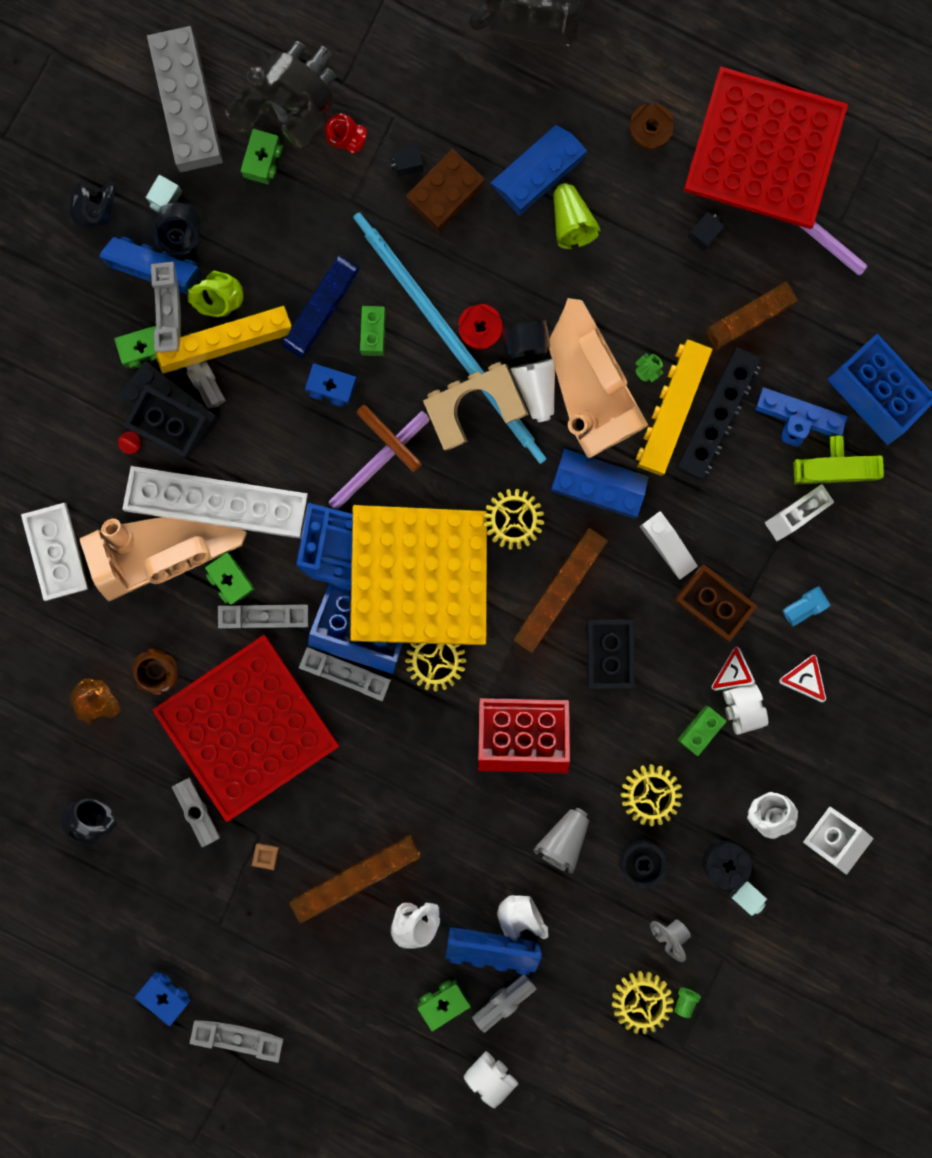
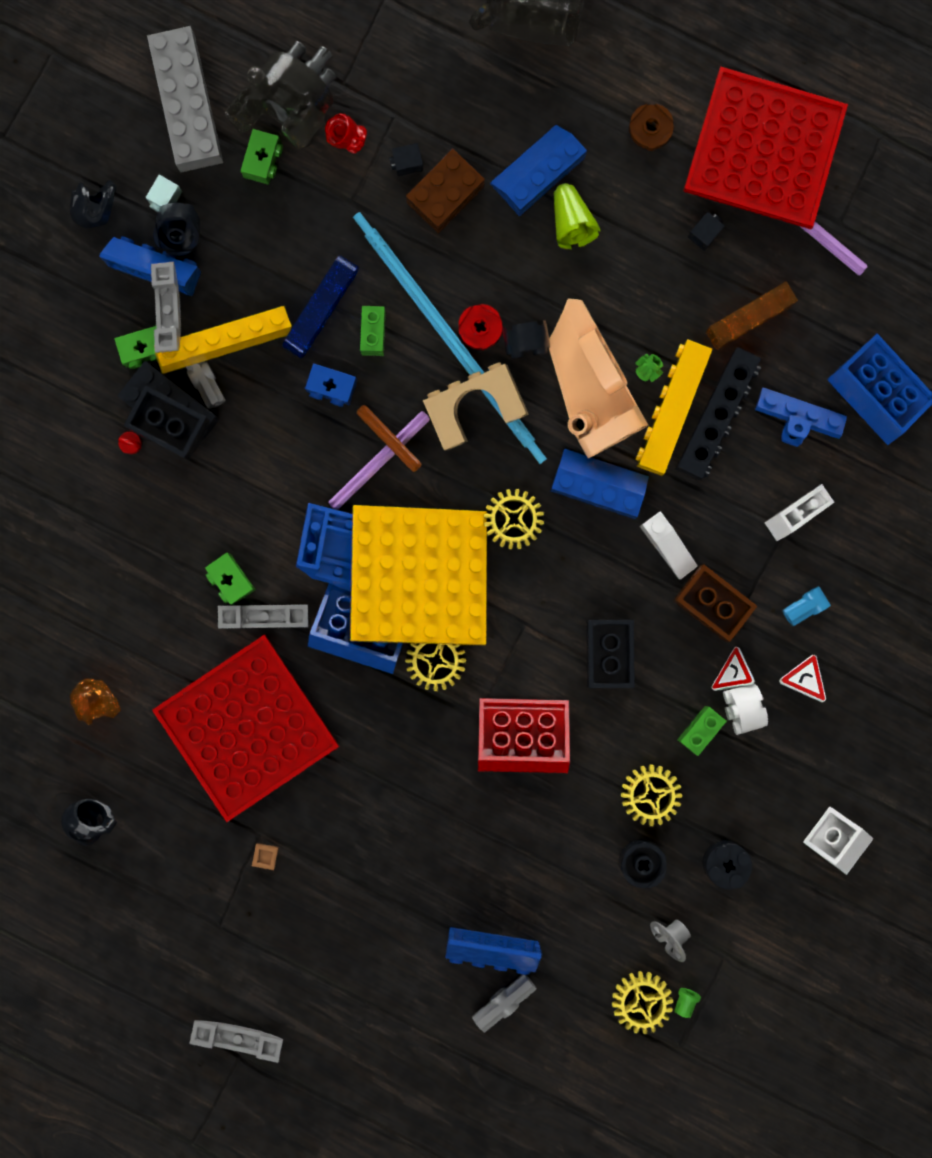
white plate [21,503,89,601] -> none
light nougat panel [80,517,247,601] -> none
white plate [122,466,308,539] -> none
reddish brown helmet [132,648,178,695] -> none
blue brick [134,972,191,1027] -> none
light grey piece [172,778,220,847] -> none
lime helmet [188,271,243,317] -> none
clear orange brick [289,835,421,924] -> none
light grey slope [299,647,391,701] -> none
white helmet [391,903,440,948] -> none
bright green brick [418,980,471,1031] -> none
white brick [464,1051,518,1108] -> none
white helmet [497,896,548,943] -> none
white cone [511,359,555,422] -> none
clear orange brick [513,528,608,653] -> none
light grey cone [533,808,589,874] -> none
light aqua brick [728,881,767,916] -> none
white helmet [747,792,798,839] -> none
lime piece [793,436,884,484] -> none

